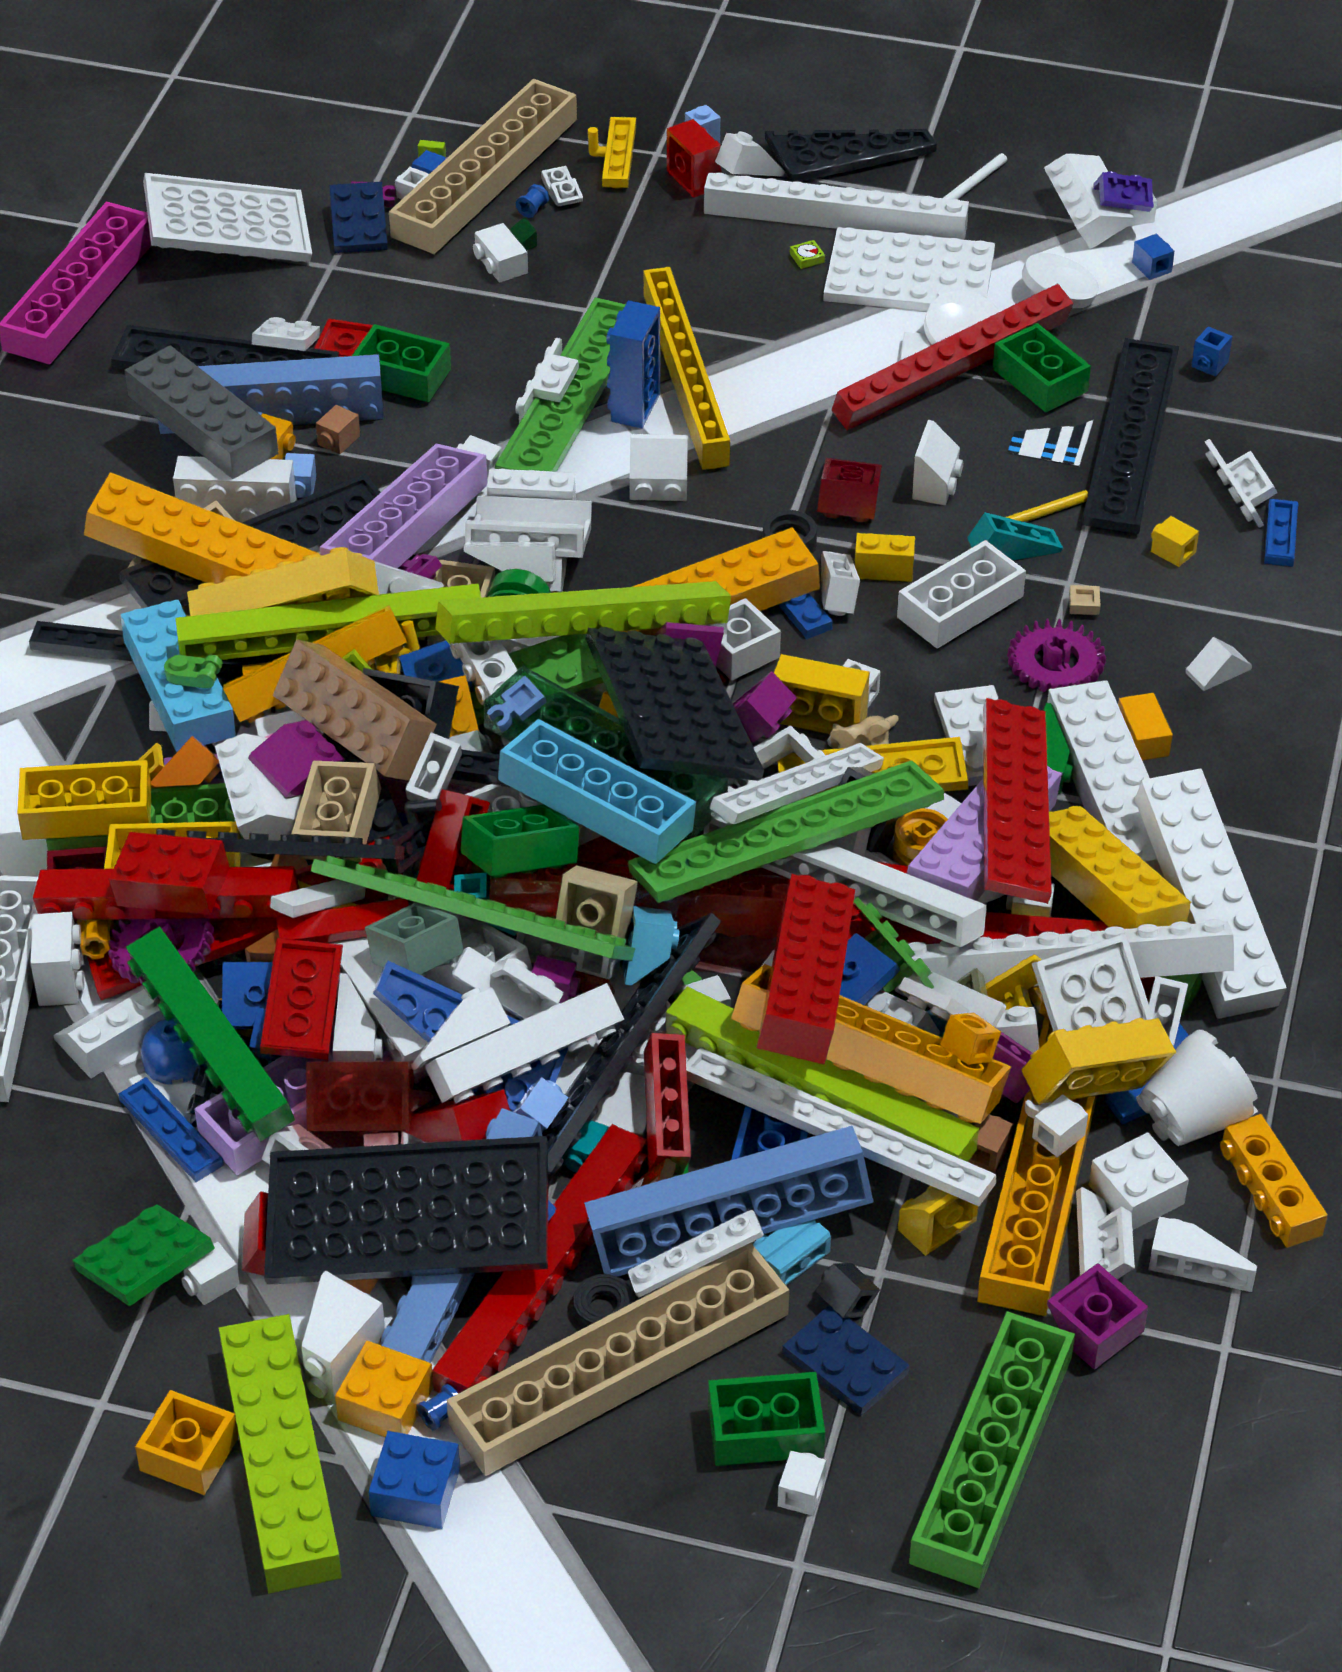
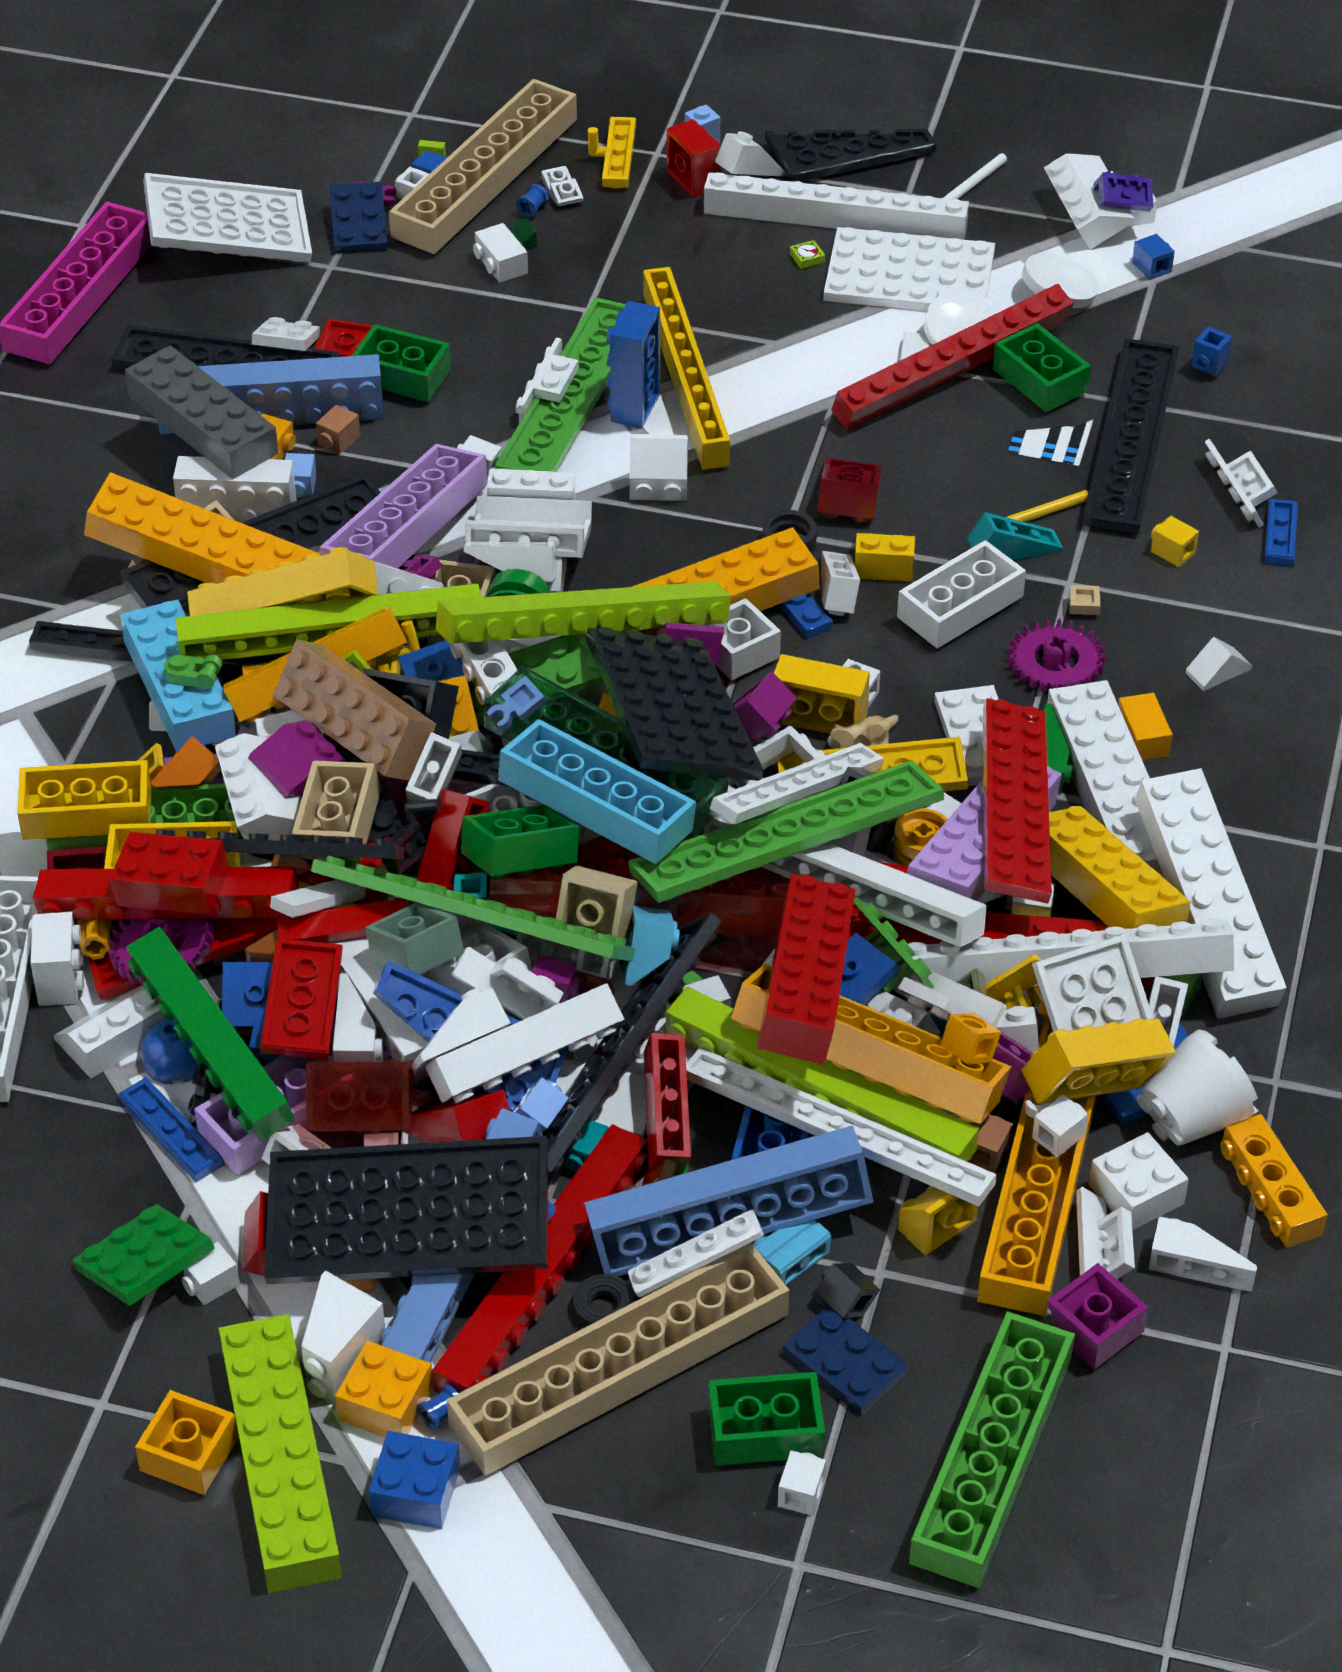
white slope [912,420,963,505] -> none

